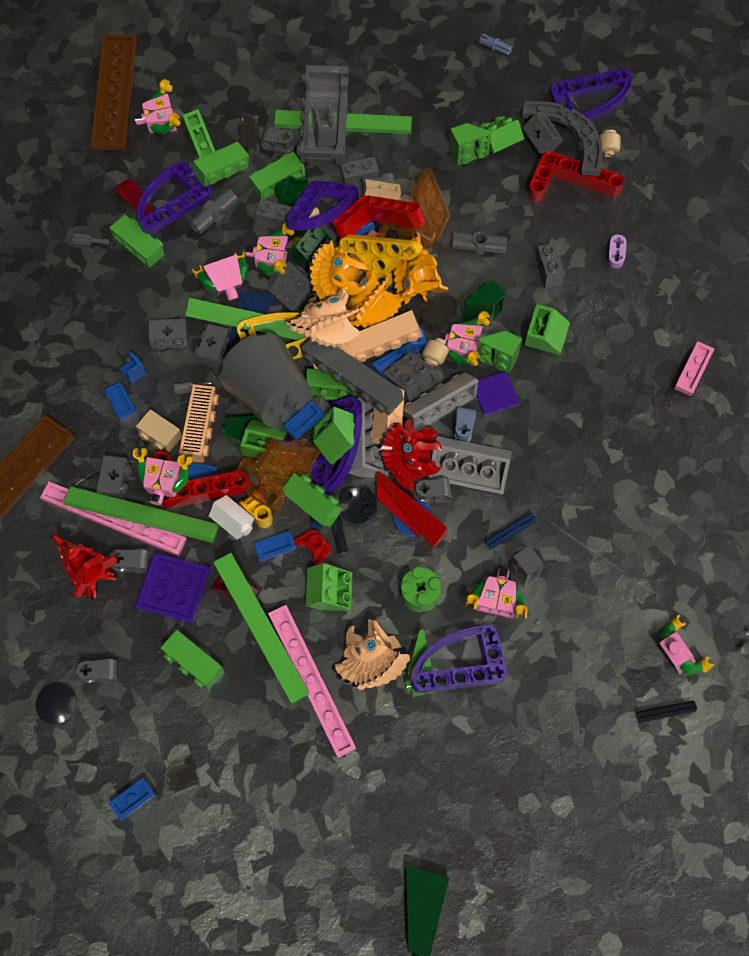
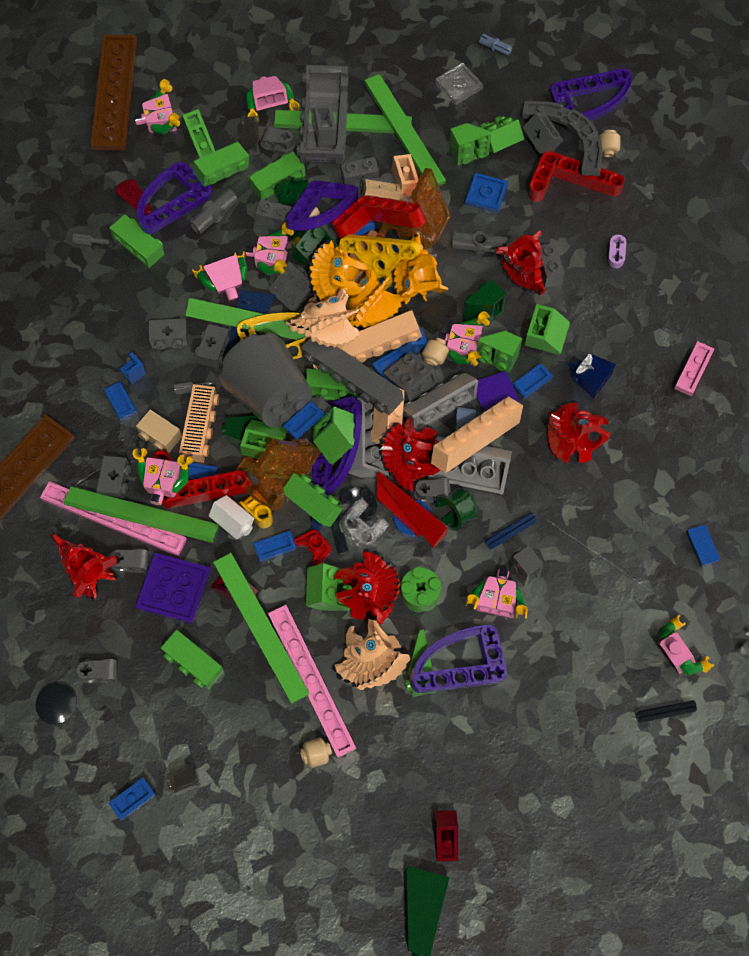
none -> bright pink torso [246,76,299,124]
none -> tan head [300,738,332,768]
none -> red piece [334,548,400,624]
none -> clear piece [339,497,389,547]
none -> bright green tile [364,74,446,190]
none -> light nougat brick [391,154,419,197]
none -> light nougat brick [431,396,523,473]
none -> dark green helmet [435,488,478,531]
none -> dark red slope [435,810,458,862]
none -> clear tile [436,63,483,105]
none -> blue tile [465,173,509,213]
none -> red piece [495,230,546,296]
none -> blue tile [512,363,553,399]
none -> red piece [547,400,611,463]
none -> clear blue torso [568,353,616,399]
none -> blue tile [686,525,721,567]

